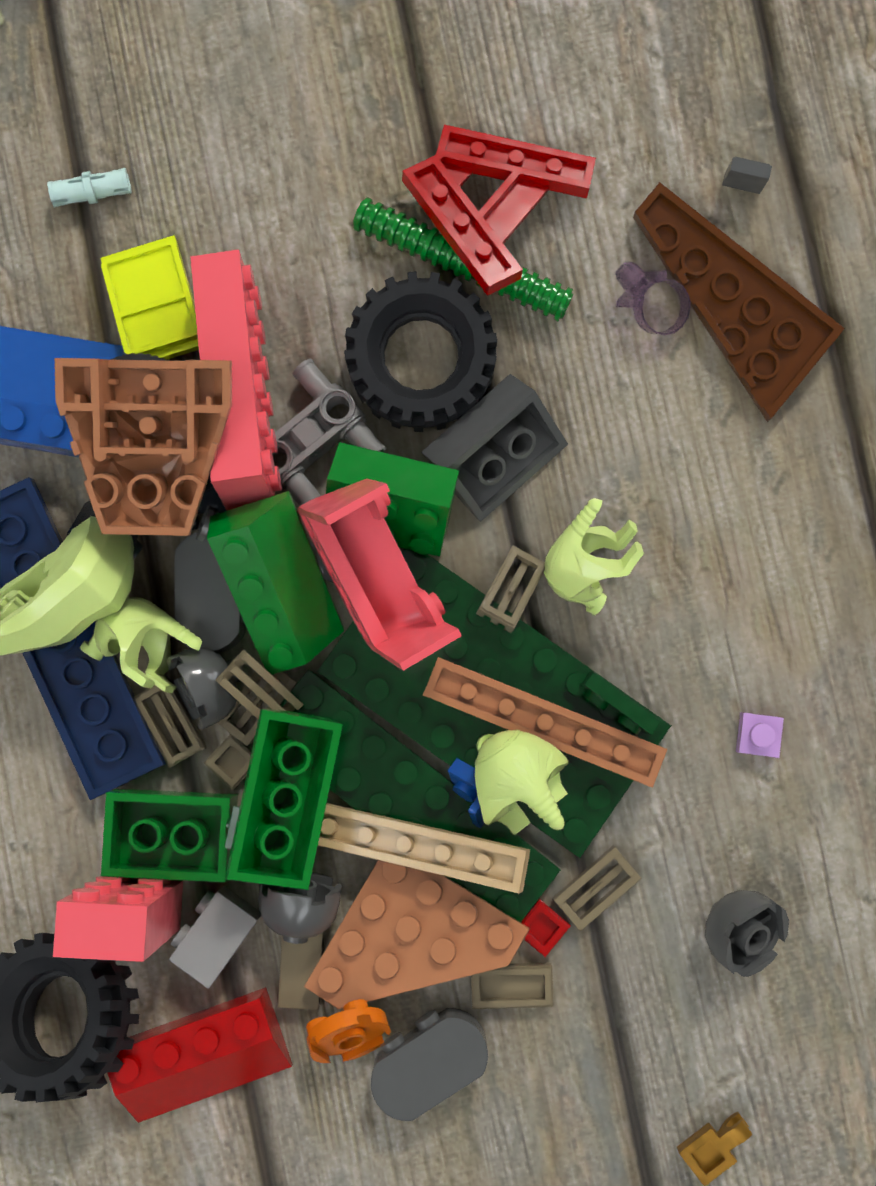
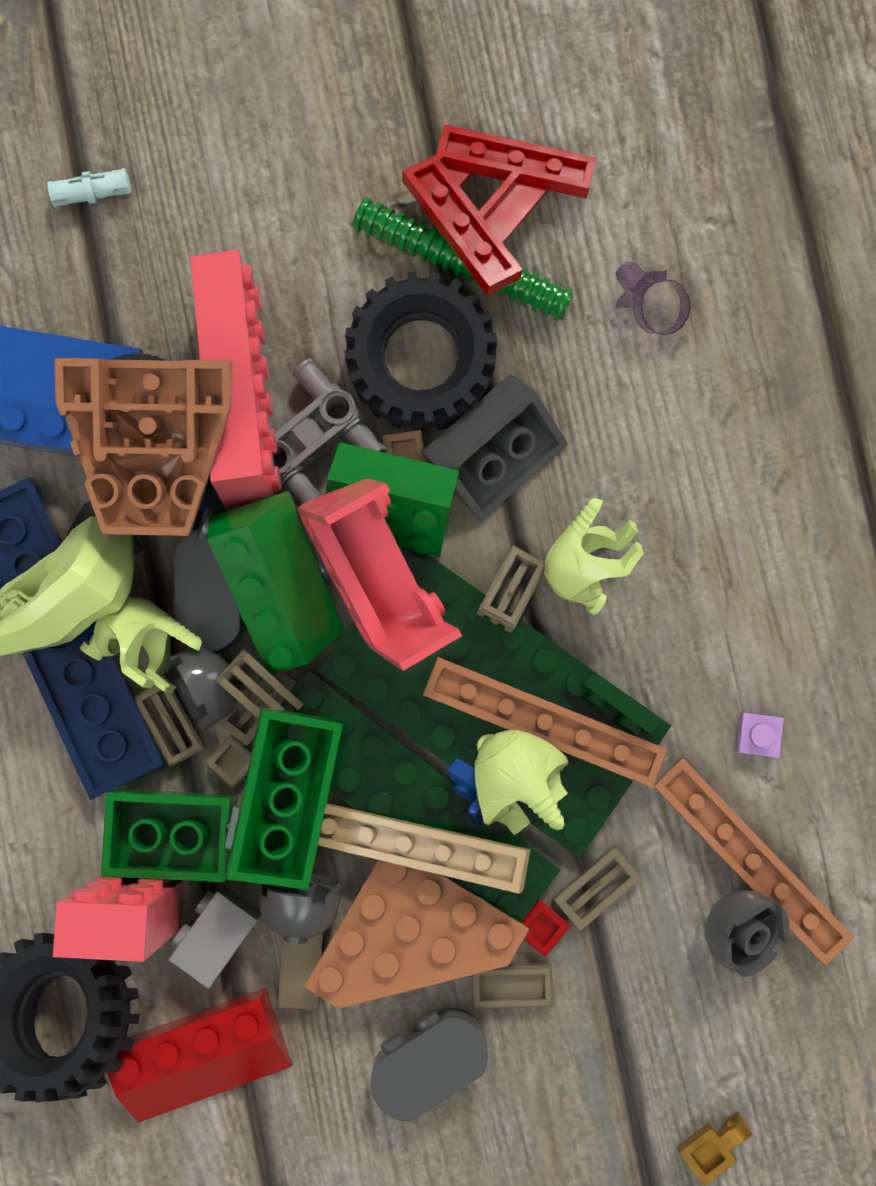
neon yellow piece [100,235,199,360] -> none
orange plate [306,999,391,1063] -> none
reddish brown wing [633,182,845,422] -> none
dark grey tile [722,157,772,194] -> none
none -> light nougat tile [382,430,426,462]
none -> nougat plate [653,757,854,966]

